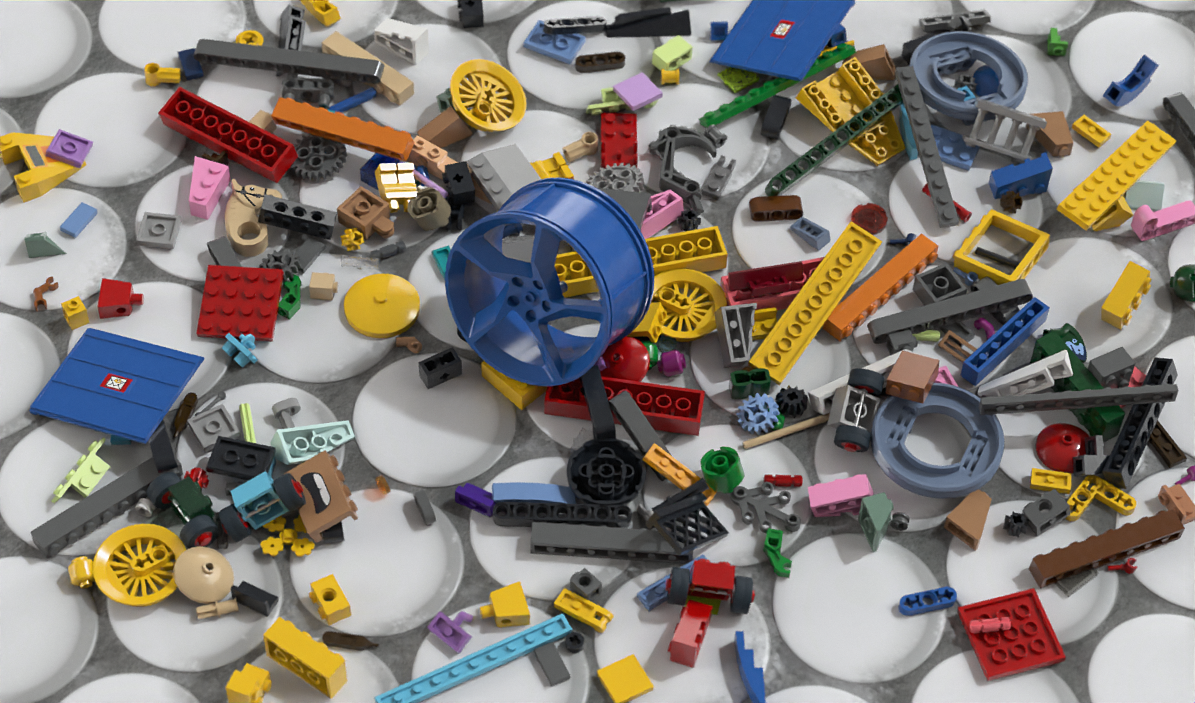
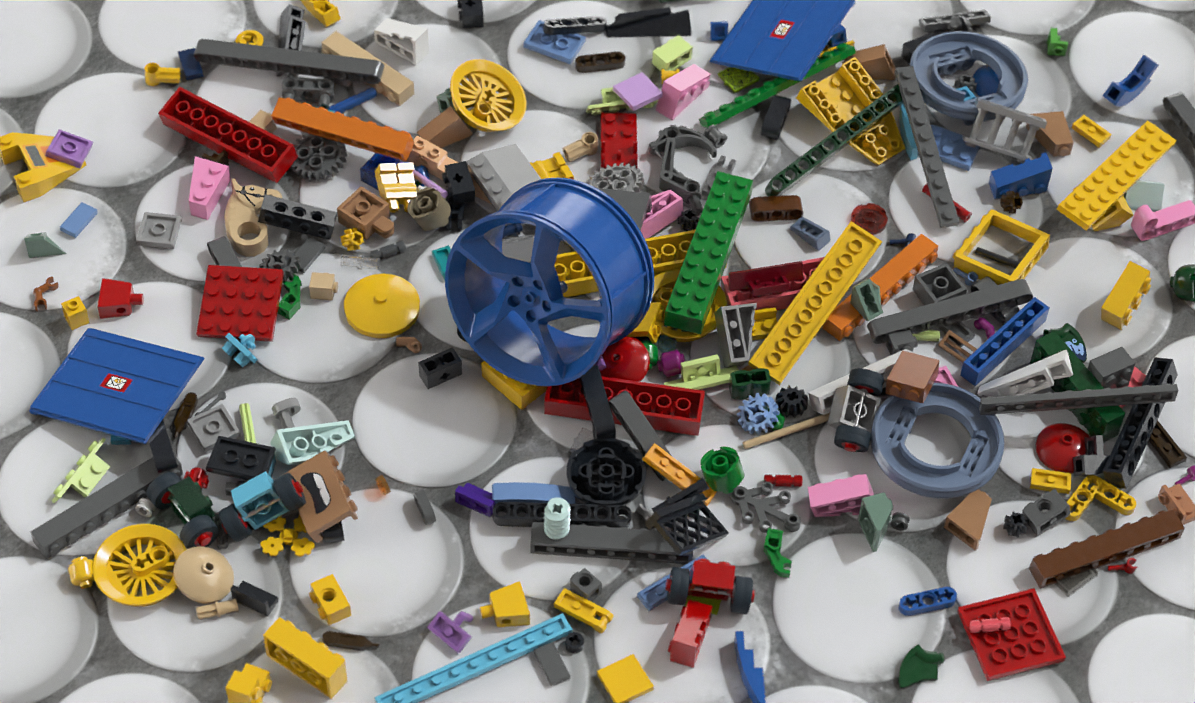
none -> light aqua piece [544,498,570,539]
none -> bright pink wedge [656,64,711,120]
none -> green brick [664,171,753,335]
none -> yellowish green bracket [664,354,739,390]
none -> sand green slope [850,278,883,321]
none -> dark green arm [899,644,944,689]

